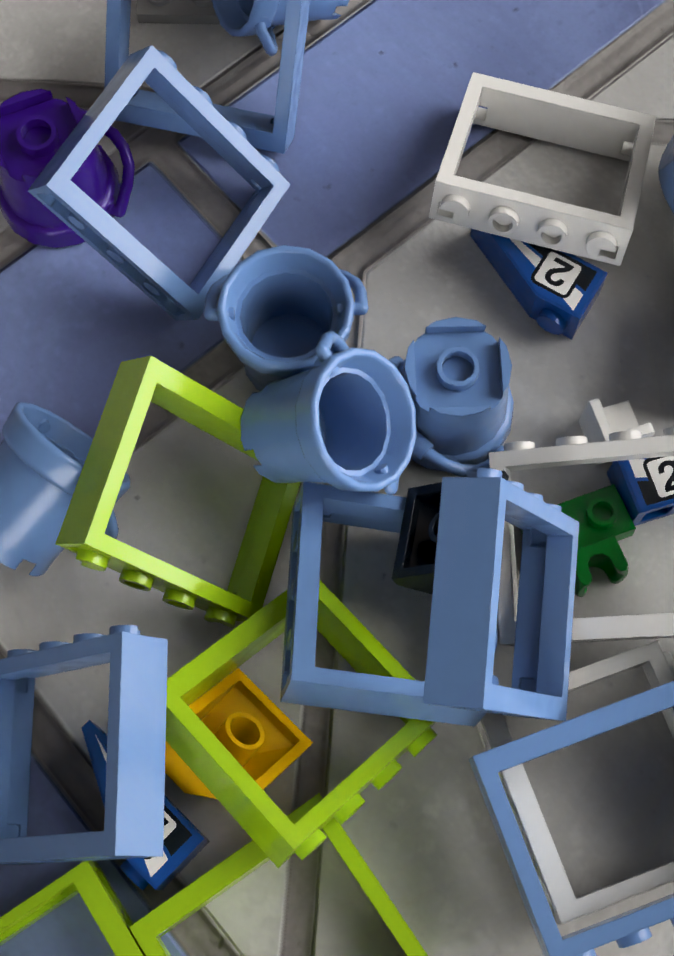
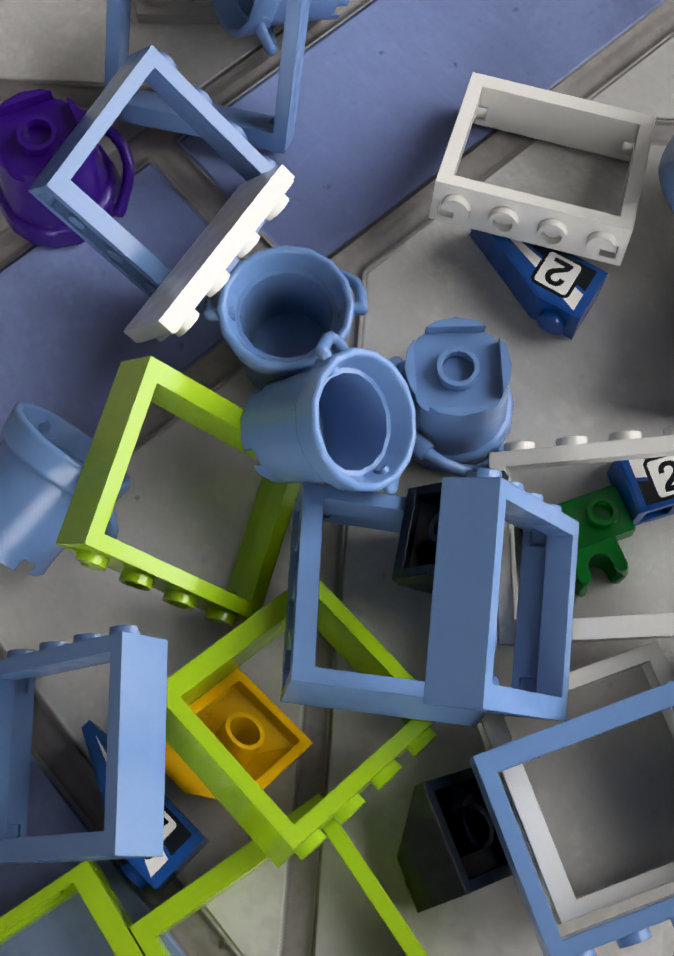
white panel [579,398,655,466] -> none
none -> white tile [123,164,295,343]
none -> black slope [397,767,512,913]

